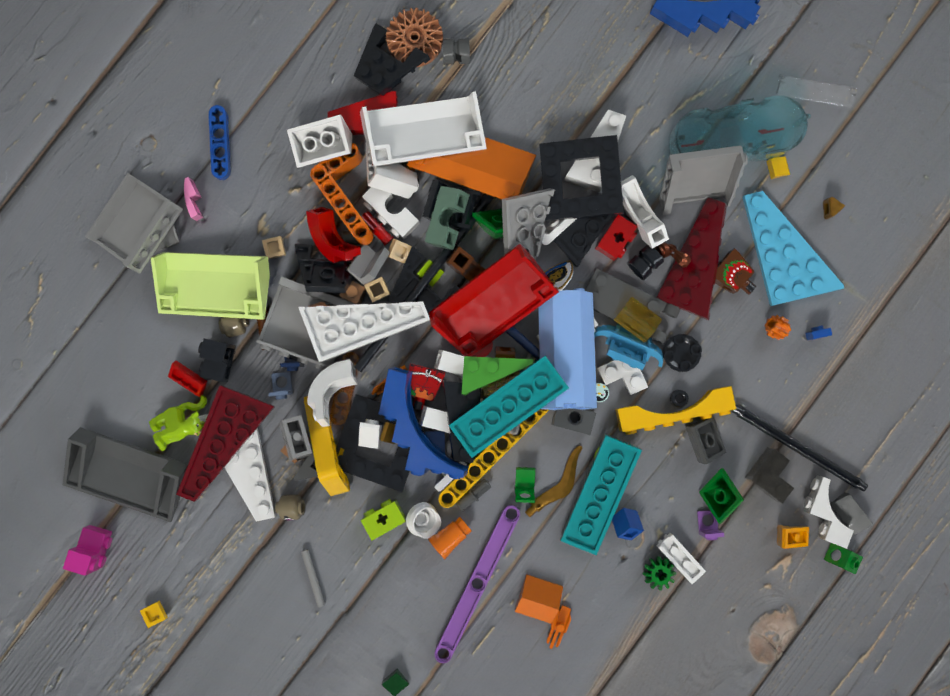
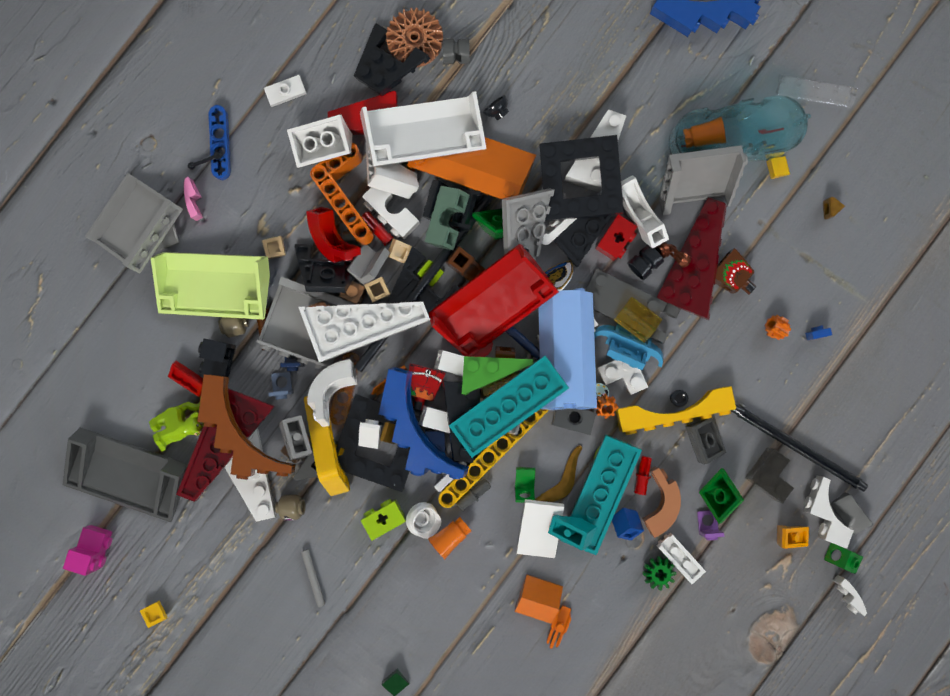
medium lavender beam [434,504,520,663] -> none
black dish [663,334,702,372] -> none
medium azure wing [743,191,844,306] -> none
none -> black hinge [188,152,222,170]
none -> dark orange arch [197,374,296,480]
none -> white plate [264,75,307,107]
none -> black piece [483,95,509,120]
none -> white tile [517,499,564,558]
none -> teal slope [548,515,597,551]
none -> orange gear [595,393,618,419]
none -> red axle [634,456,652,495]
none -> nougat arch [642,466,681,538]
none -> orange plant [683,117,726,148]
none -> white slope [833,575,867,616]

